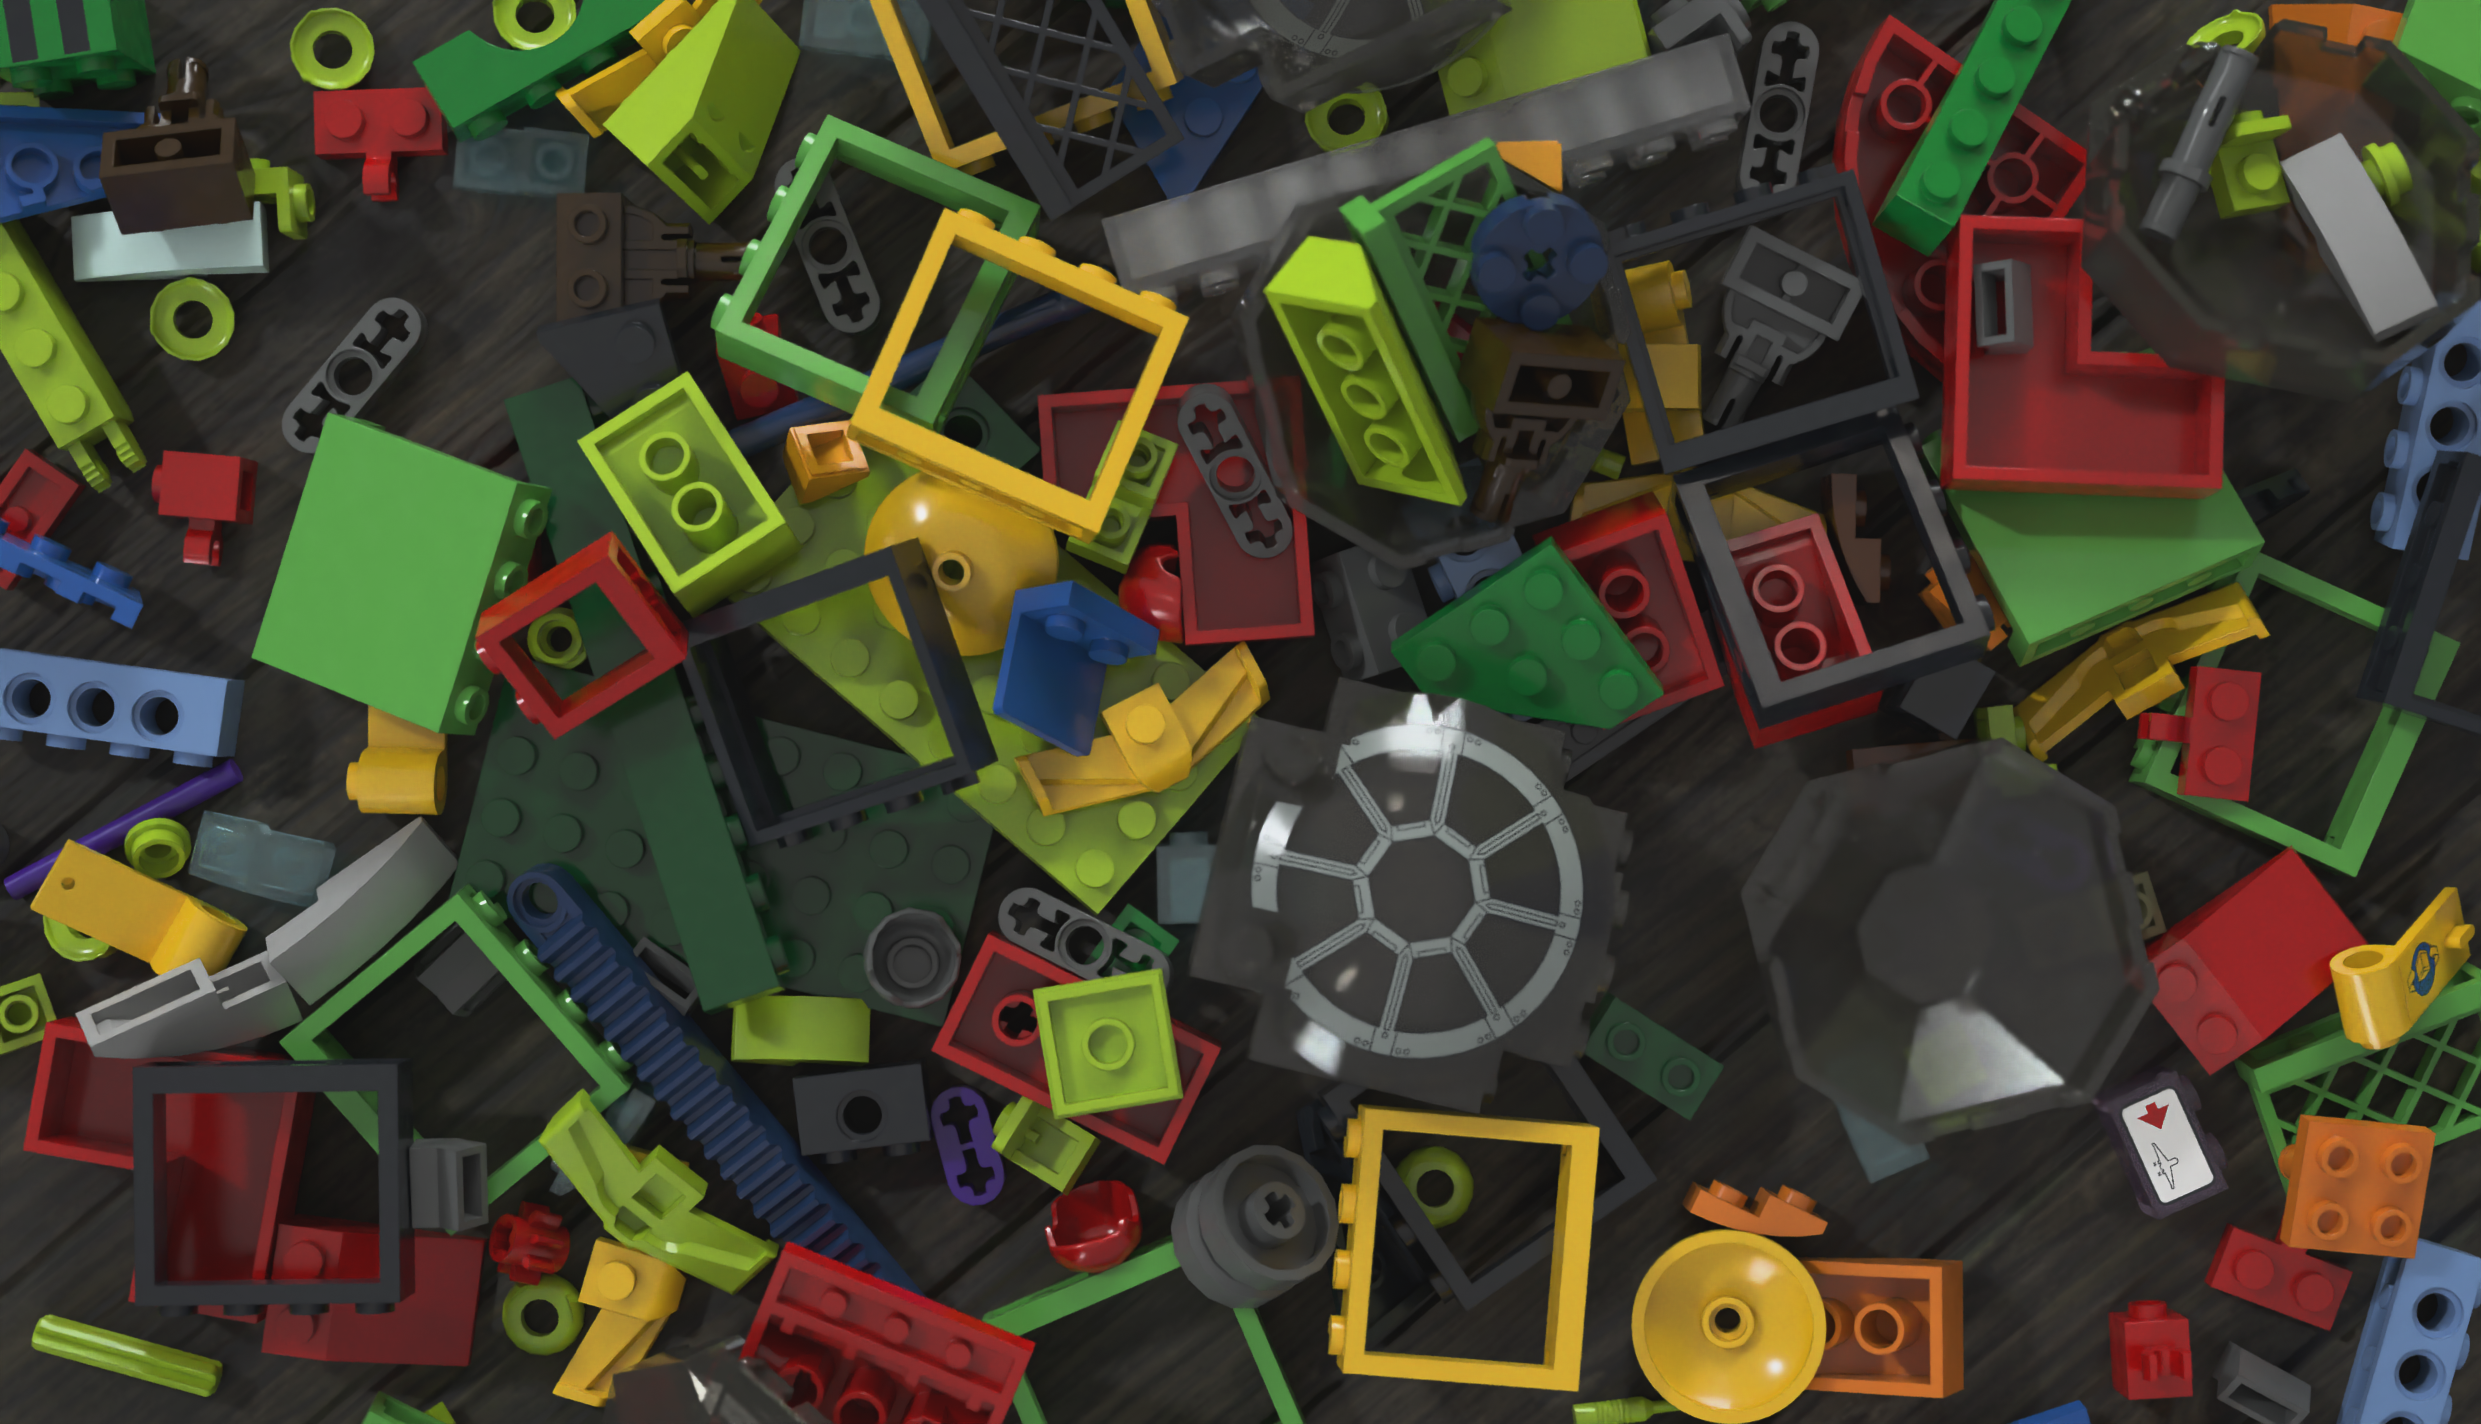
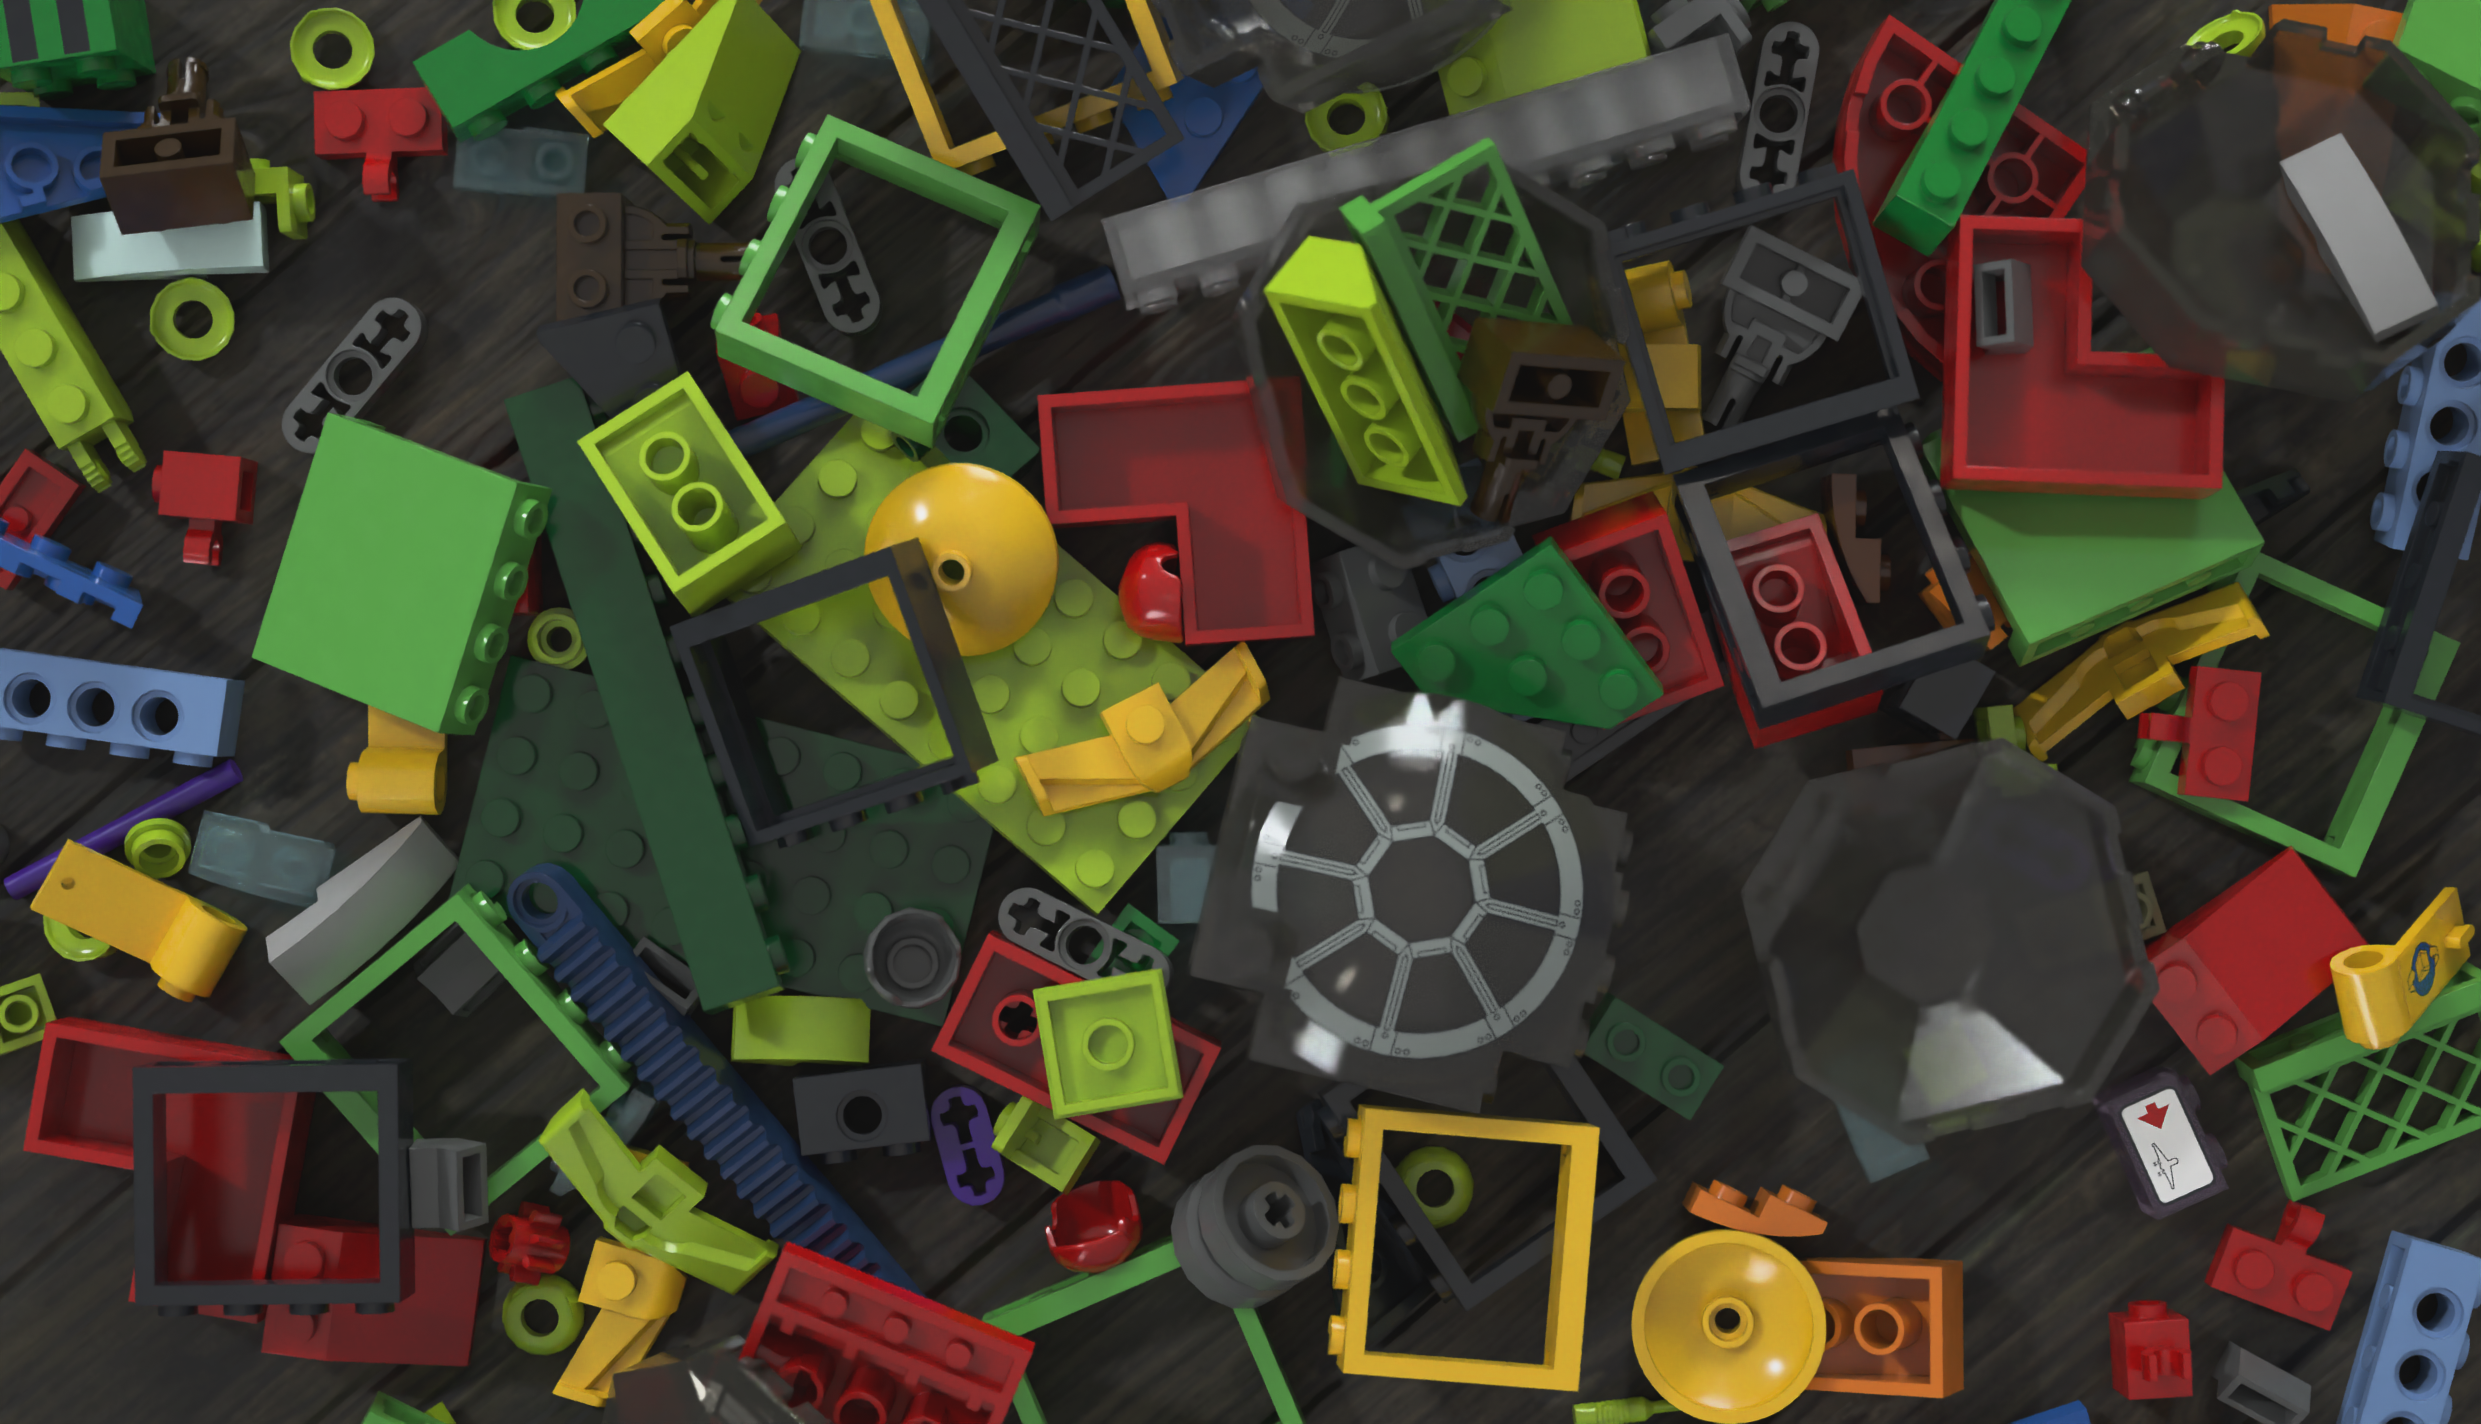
lime axle [32,1314,223,1397] -> none
light grey slope [75,951,303,1059] -> none
red window [475,531,689,739] -> none
light orange slope [782,420,870,504] -> none
yellow window [845,208,1189,544] -> none
blue bracket [993,581,1160,757] -> none
lime slope [1065,420,1179,575] -> none
dark grey beam [1177,384,1293,558] -> none
dark blue plate [1469,193,1609,331] -> none
light orange slope [1496,141,1562,198] -> none
dark grey pin [2139,45,2260,245] -> none
lime bracket [2208,110,2292,219] -> none
orange plate [2278,1114,2436,1259] -> none
lime plate [2361,142,2413,207] -> none

